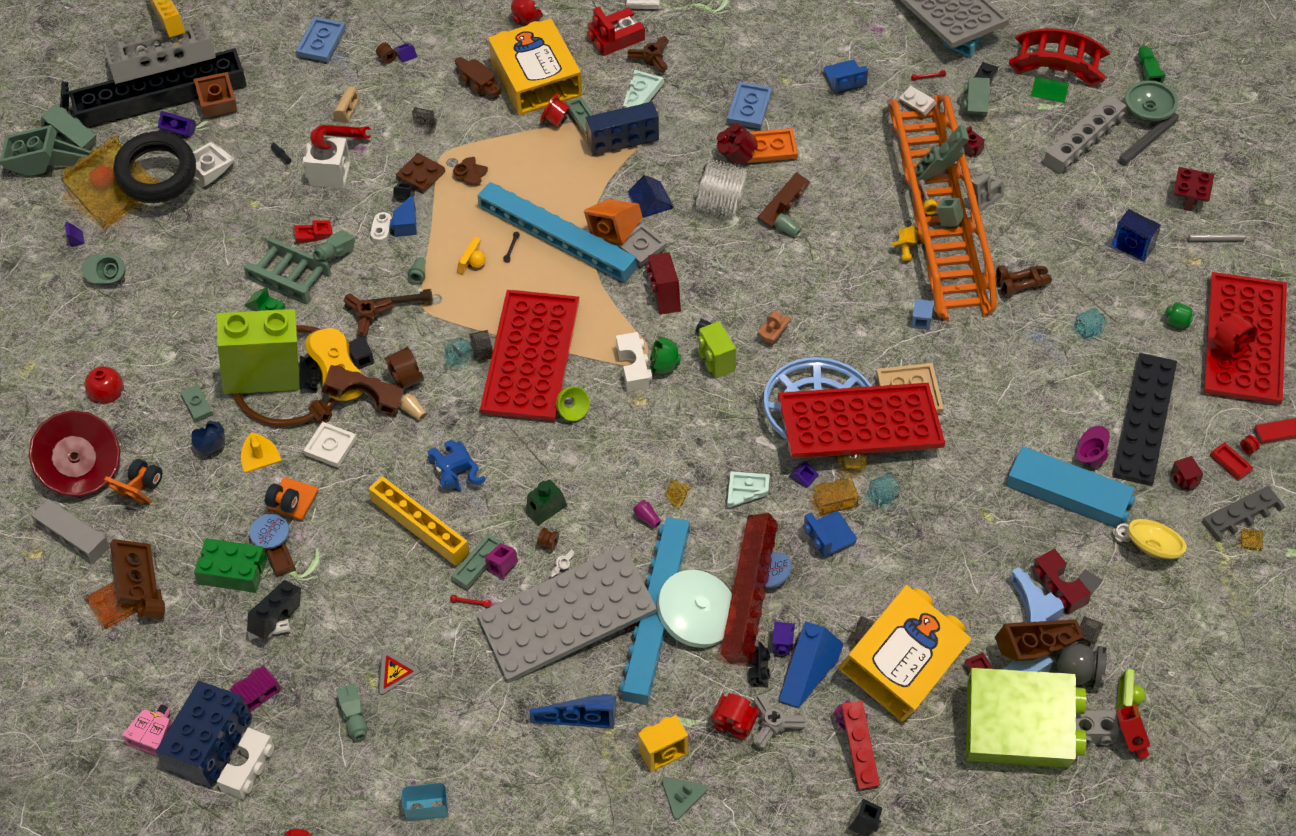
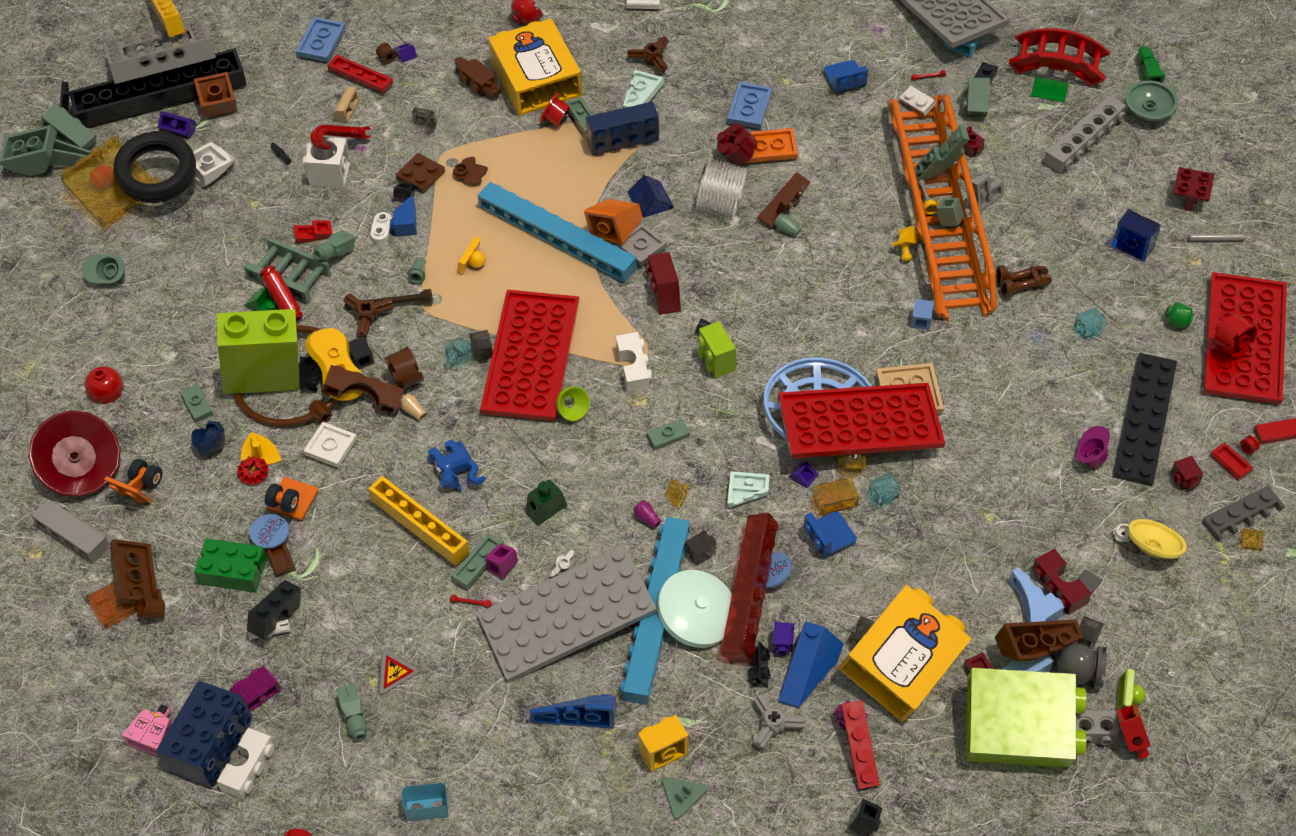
dark purple slope [65,222,85,247] -> none
black hinge [503,232,520,263] -> none
reddish brown wheel [537,528,559,551] -> none
red brick [587,7,645,56] -> none
green cylinder [649,336,681,374] -> none
red brick [711,693,760,740] -> none
nougat hips [757,310,791,345] -> none
dark azure brick [1006,446,1136,528] -> none
dark grey axle [1119,113,1179,165] -> none
none -> red gear [237,455,269,485]
none -> red axle [260,265,303,321]
none -> red plate [327,55,393,94]
none -> sand green plate [647,419,690,450]
none -> clear smoke brick [685,530,717,566]

